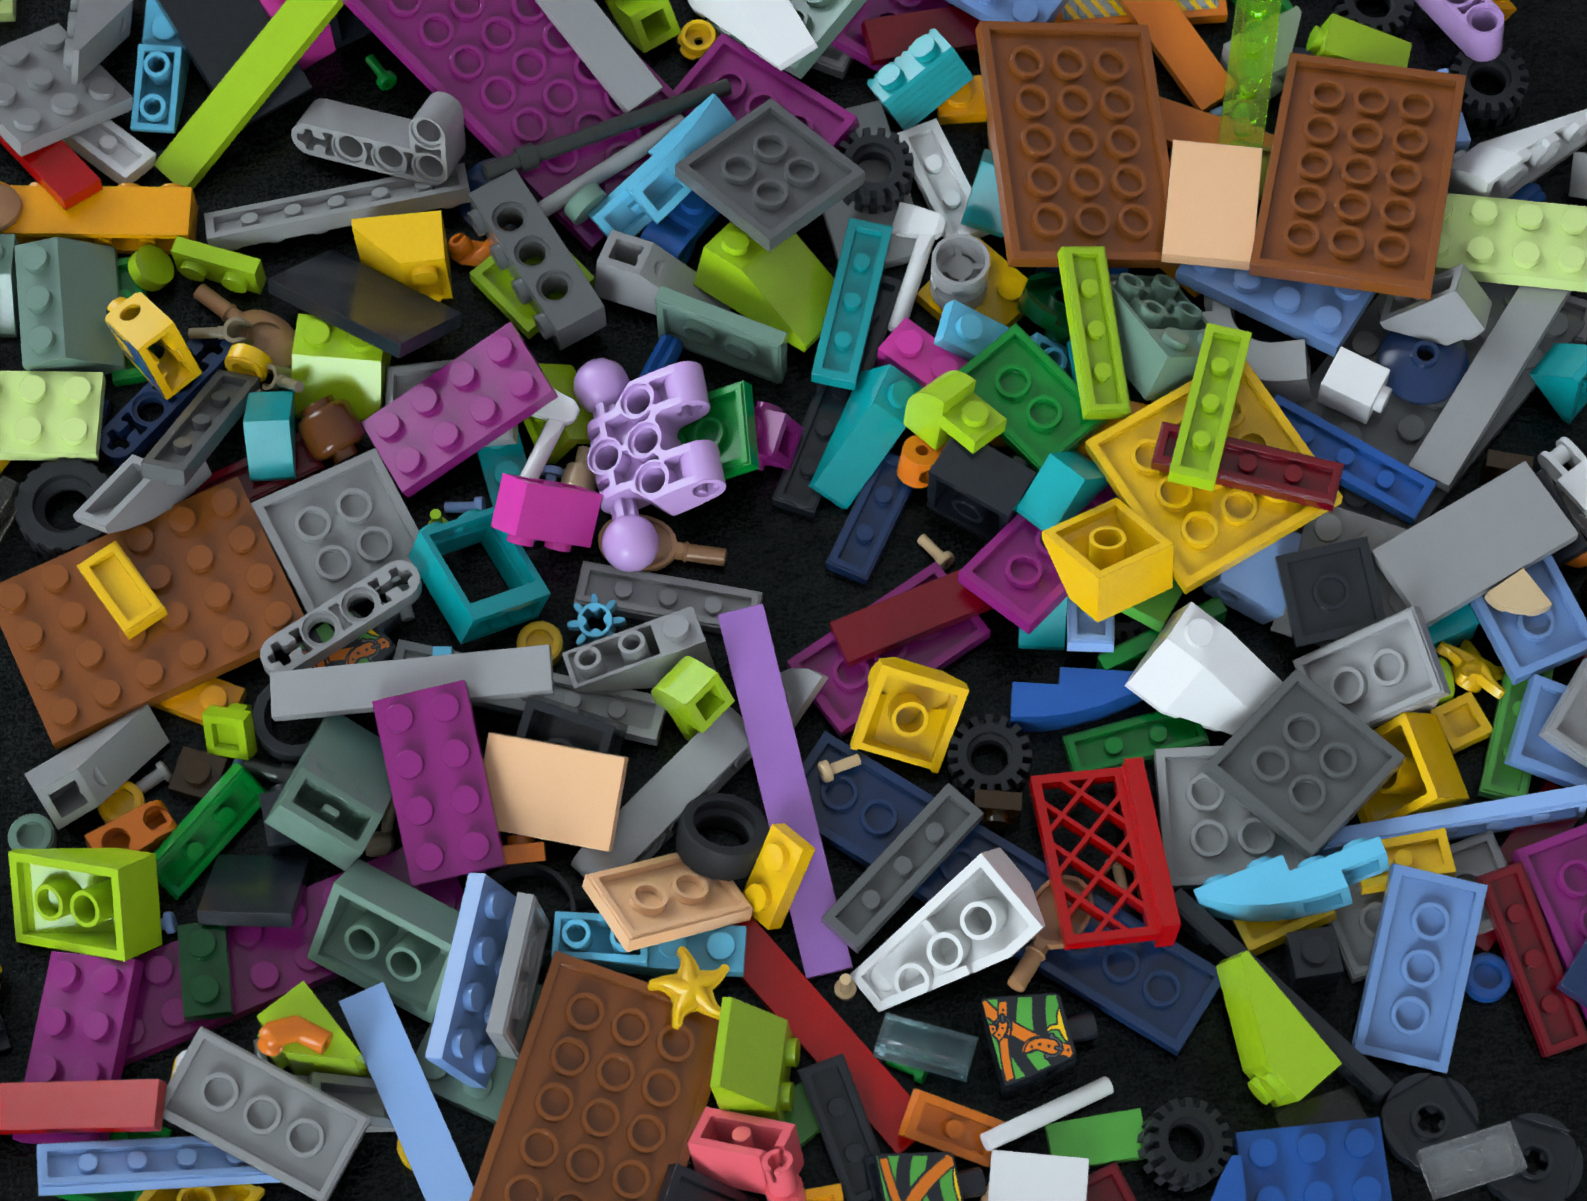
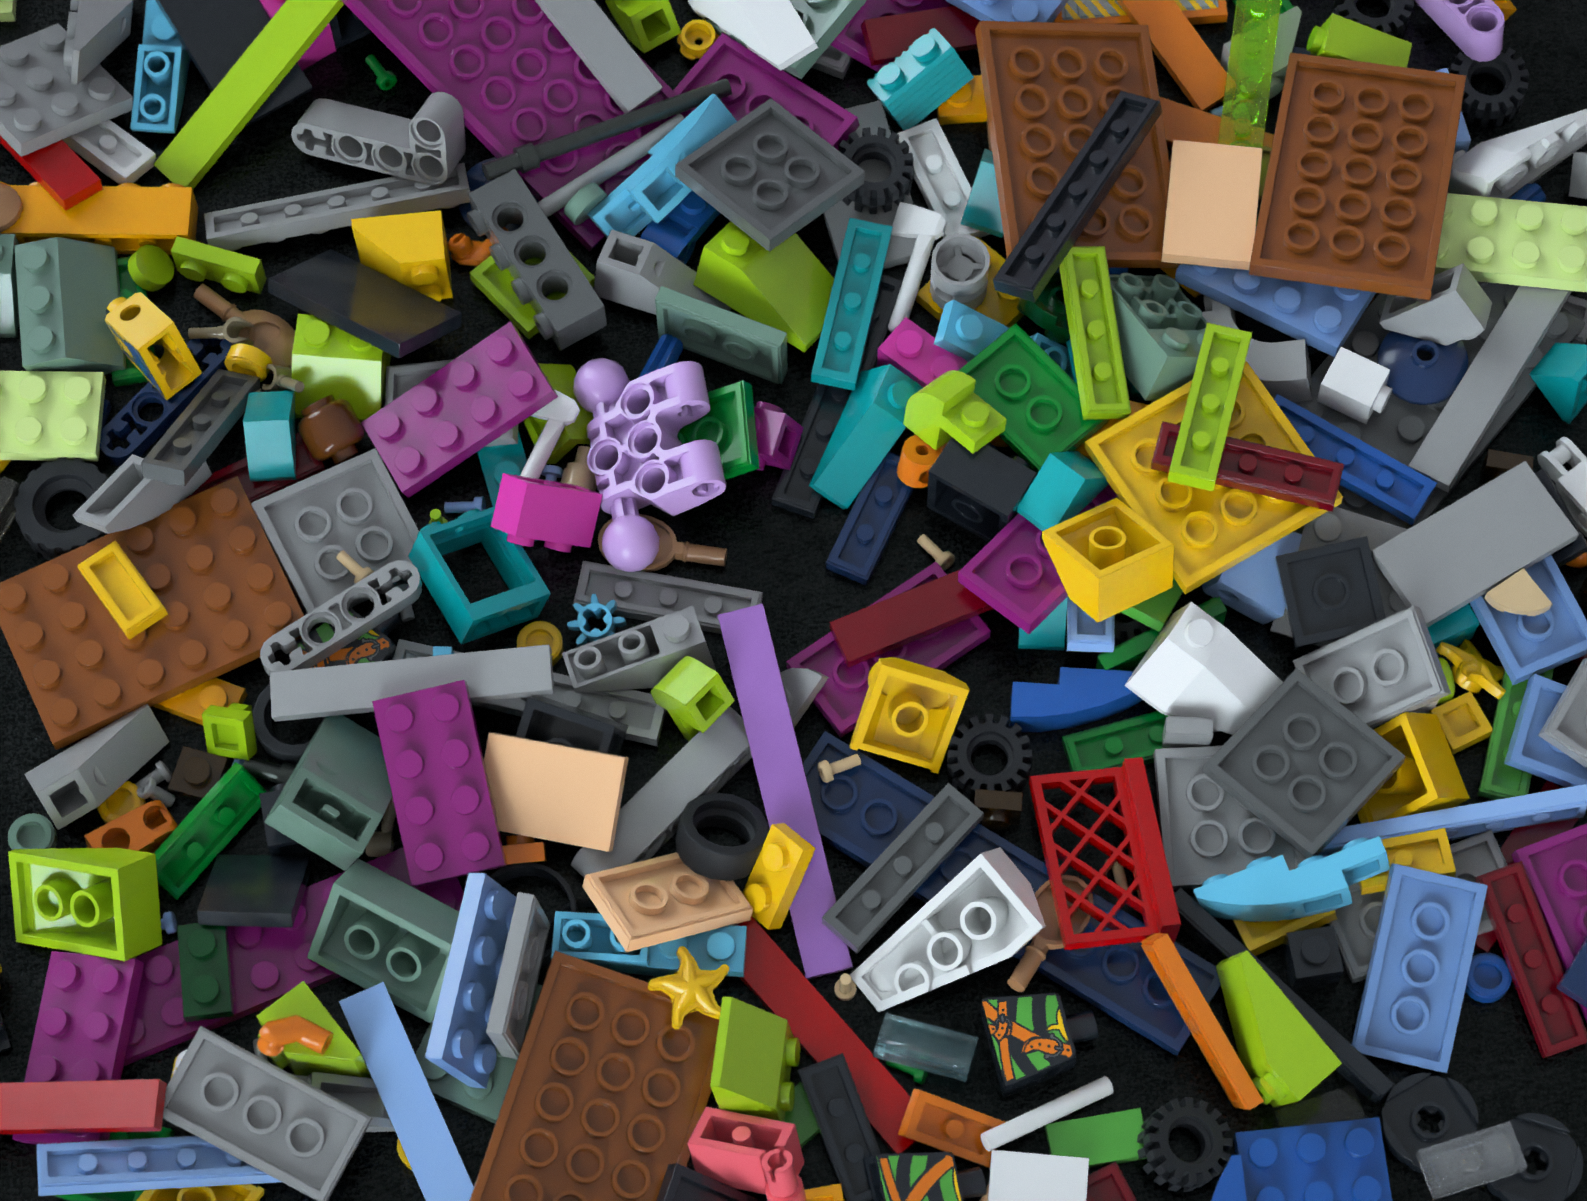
none -> light grey piece [137,777,175,808]
none -> tan piece [336,550,374,584]
none -> black tile [993,91,1162,302]
none -> orange tile [1141,933,1264,1110]
none -> light grey tile [1162,716,1213,748]

